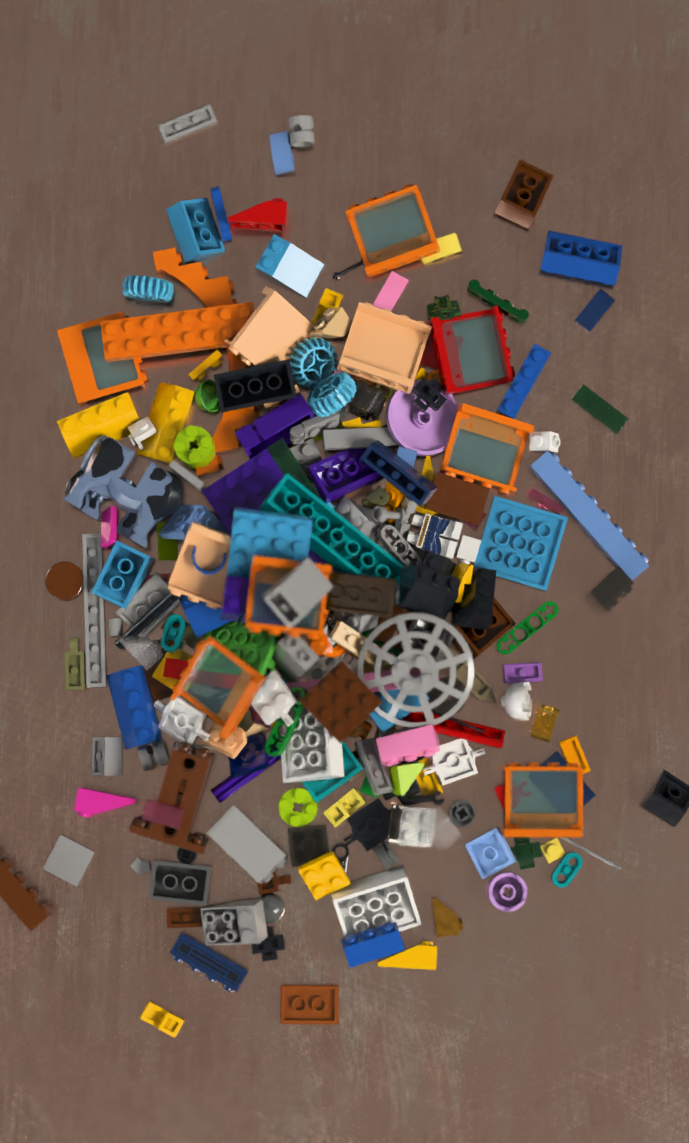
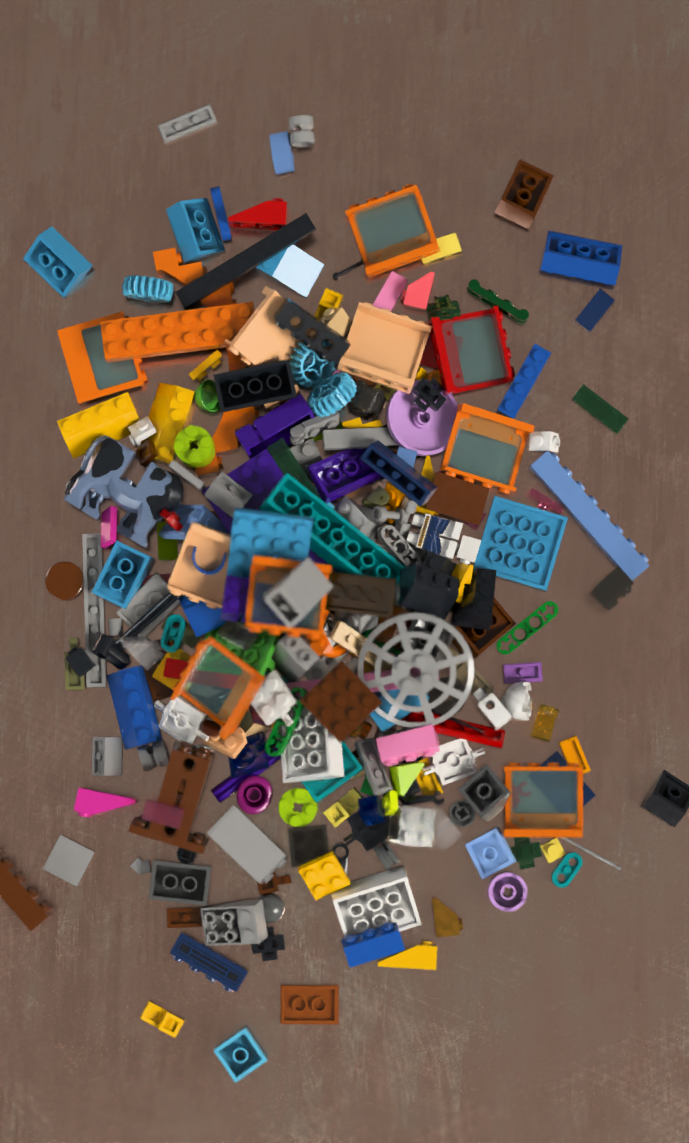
none -> dark azure slope [23,226,93,298]
none -> black brick [65,646,96,677]
none -> black piece [92,634,130,669]
none -> reddish brown tile [136,440,157,467]
none -> red plate [160,509,183,532]
none -> black tile [175,213,317,310]
none -> copper tile [200,720,221,737]
none -> light grey panel [205,472,253,518]
none -> medium azure brick [213,1026,268,1083]
none -> clear smoke plate [217,620,259,651]
none -> magenta hat [236,776,272,814]
none -> black brick [274,297,351,363]
none -> clear blue brick [358,795,385,826]
none -> neon yellow plate [382,791,398,816]
none -> coral slope [401,272,435,312]
none -> dark grey slope [458,764,511,822]
none -> white torso [473,687,512,731]

